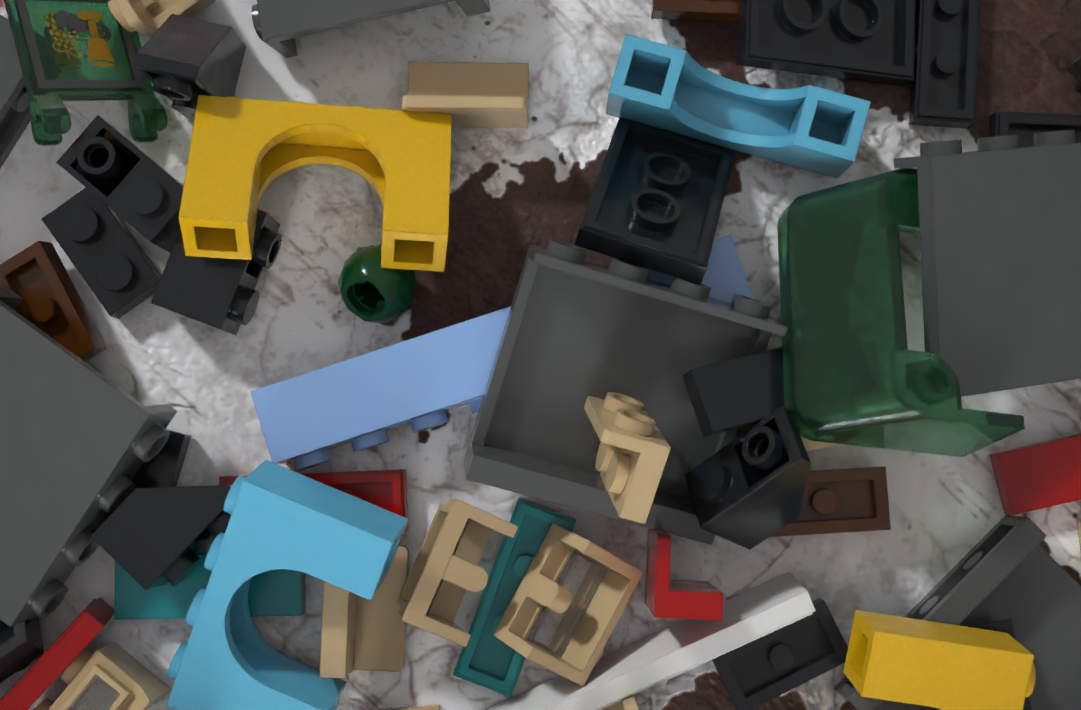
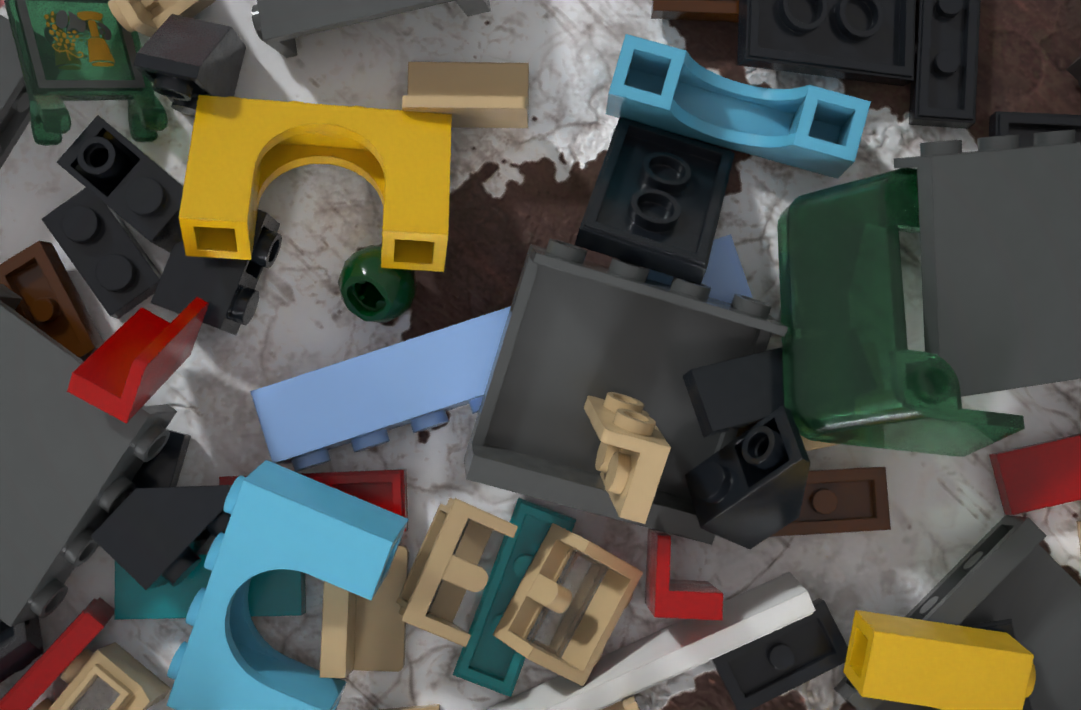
none -> red panel [67,297,209,424]

